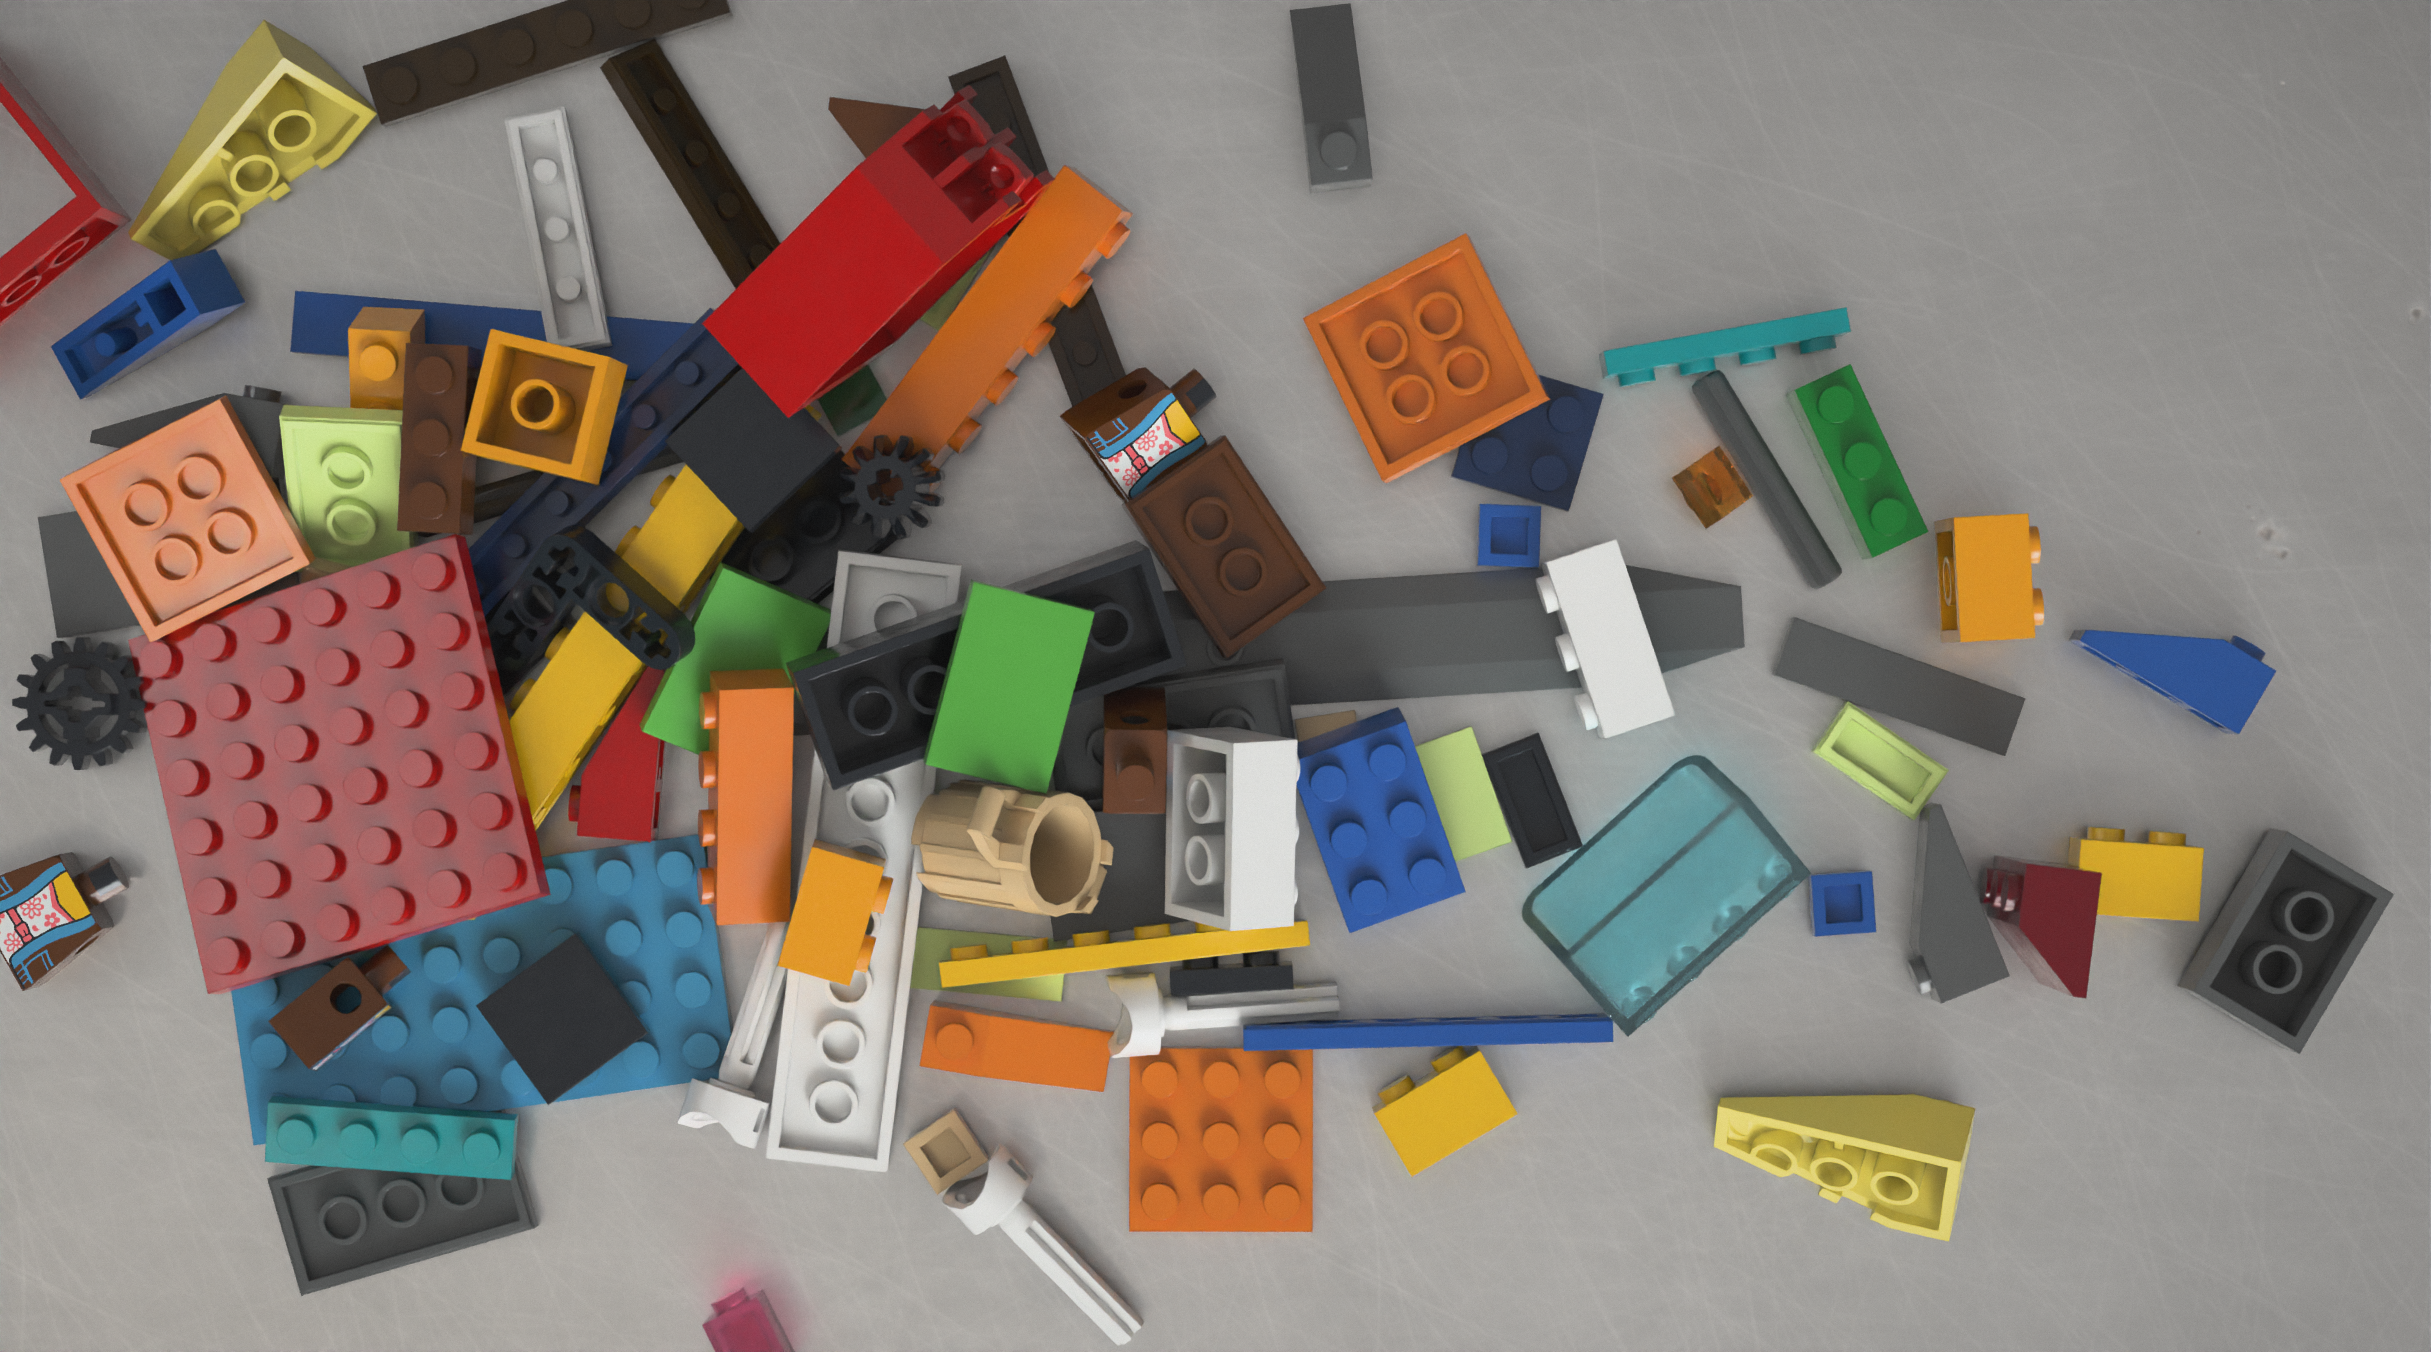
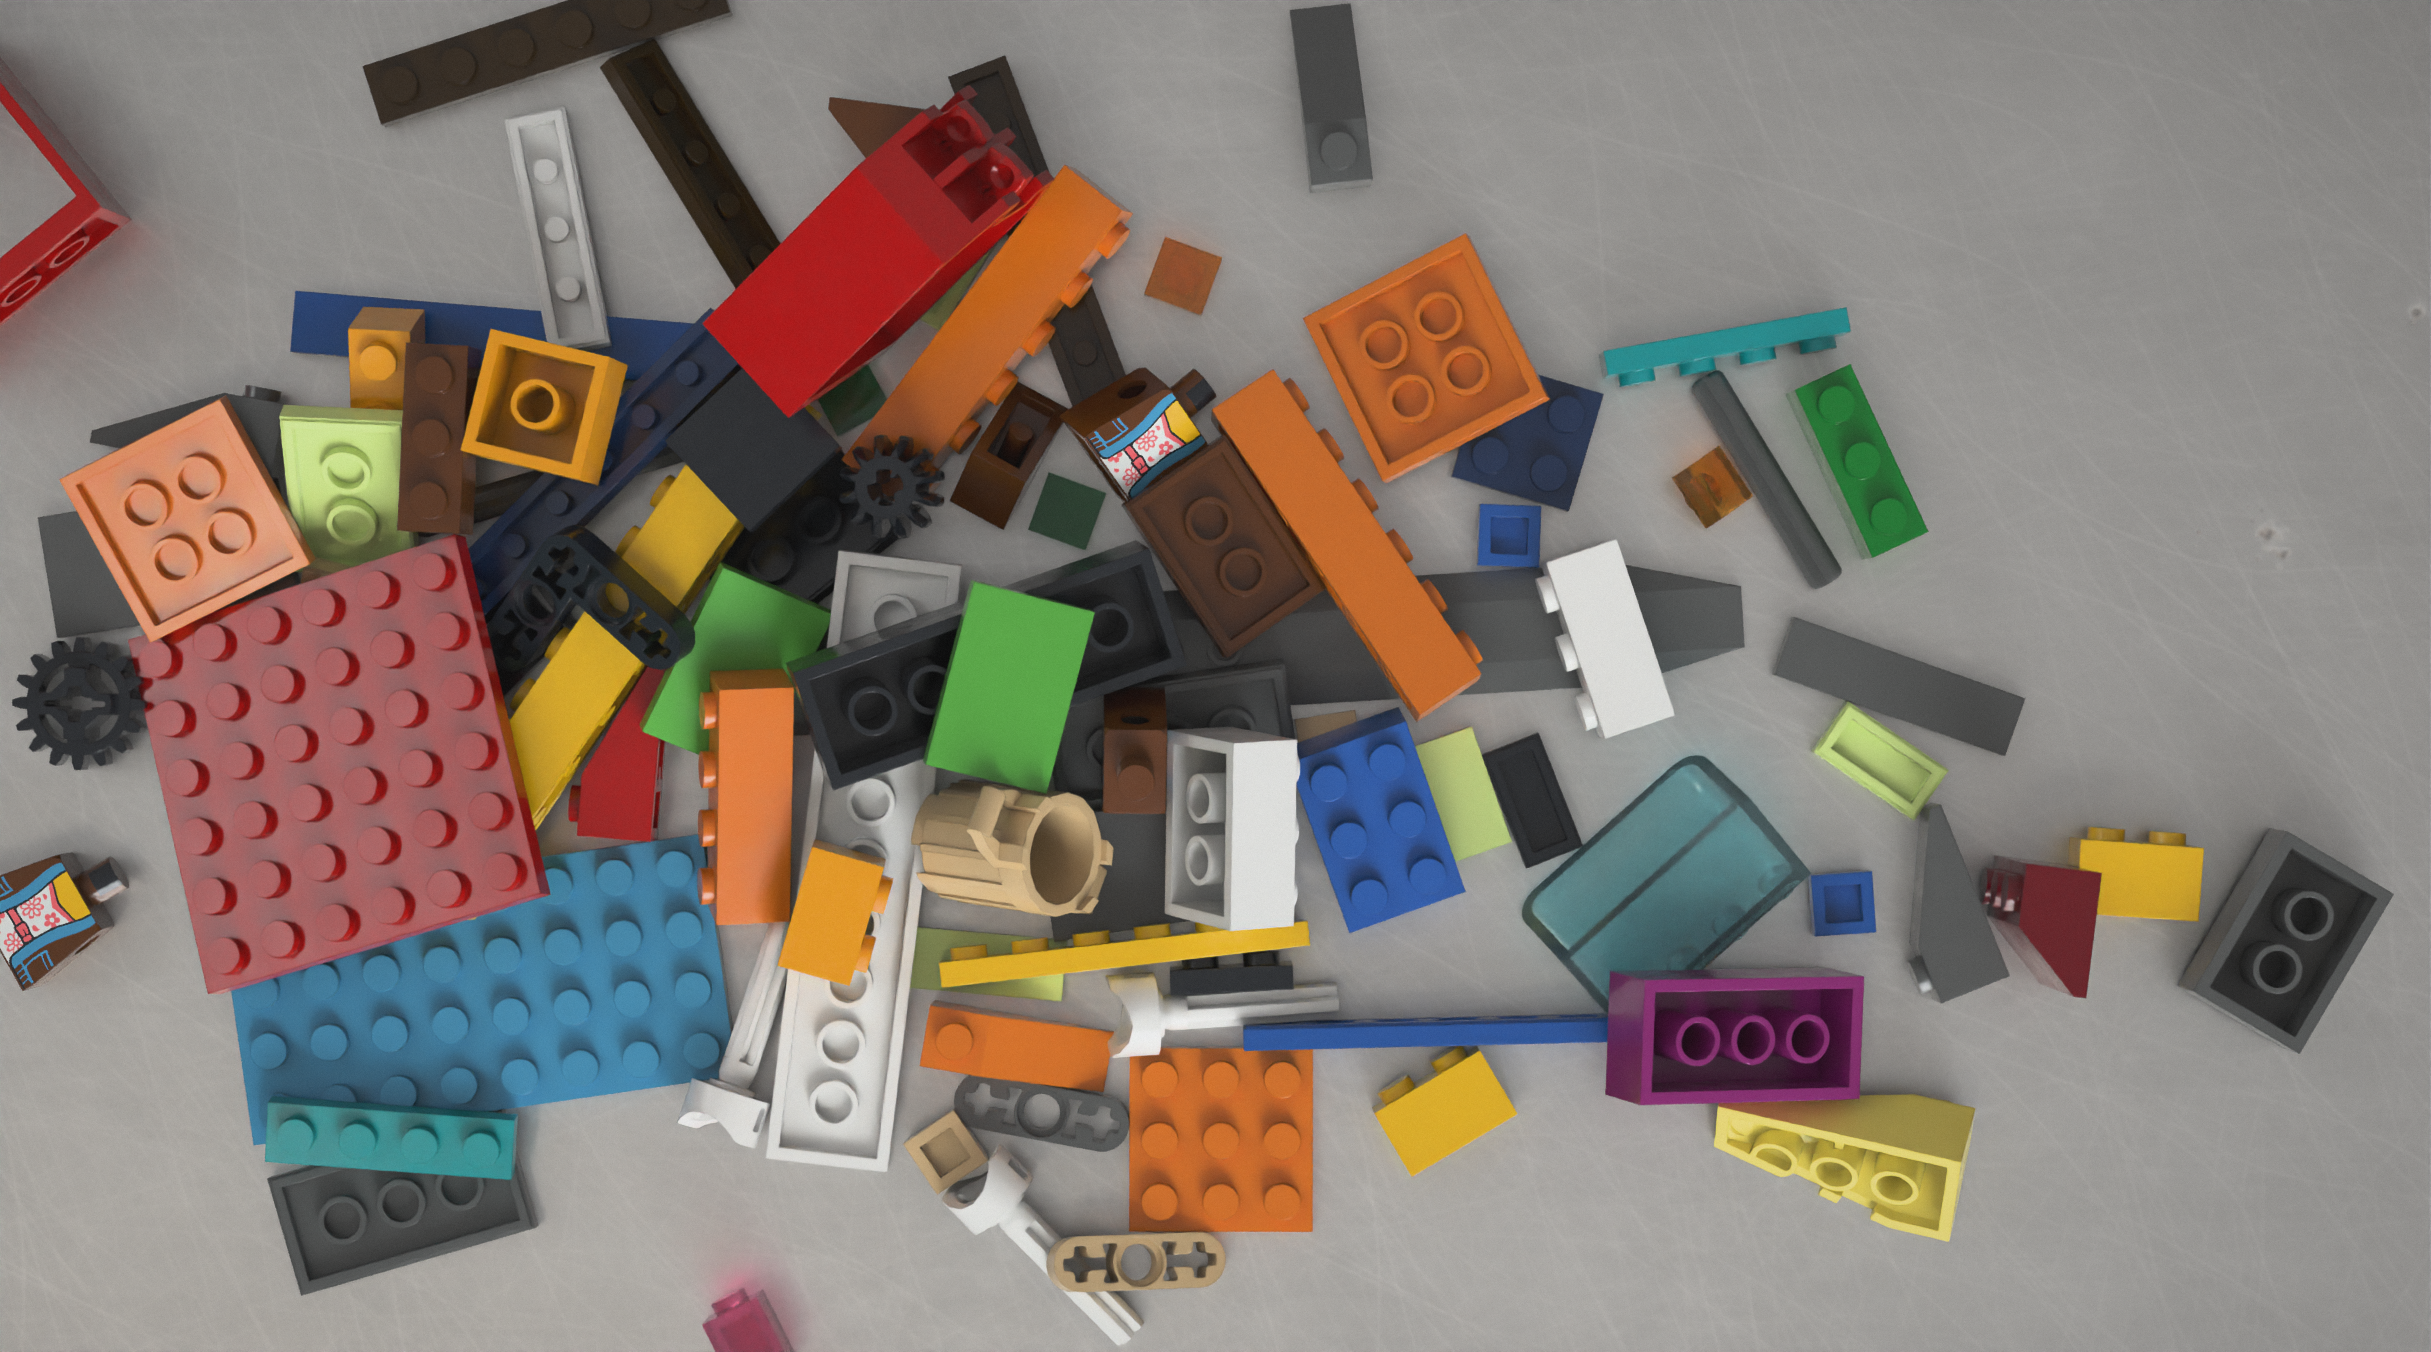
blue slope [50,249,245,400] -> none
light yellow wedge [128,20,377,260] -> none
reddish brown torso [268,944,411,1071] -> none
black tile [476,932,650,1105] -> none
light orange brick [1934,513,2044,643] -> none
blue slope [2068,630,2276,735] -> none
none -> reddish brown slope [950,381,1068,530]
none -> dark grey beam [954,1075,1129,1152]
none -> clear green tile [1028,472,1107,551]
none -> tan beam [1046,1232,1226,1292]
none -> clear orange plate [1144,237,1222,317]
none -> orange brick [1211,369,1483,722]
none -> magenta brick [1605,968,1864,1105]

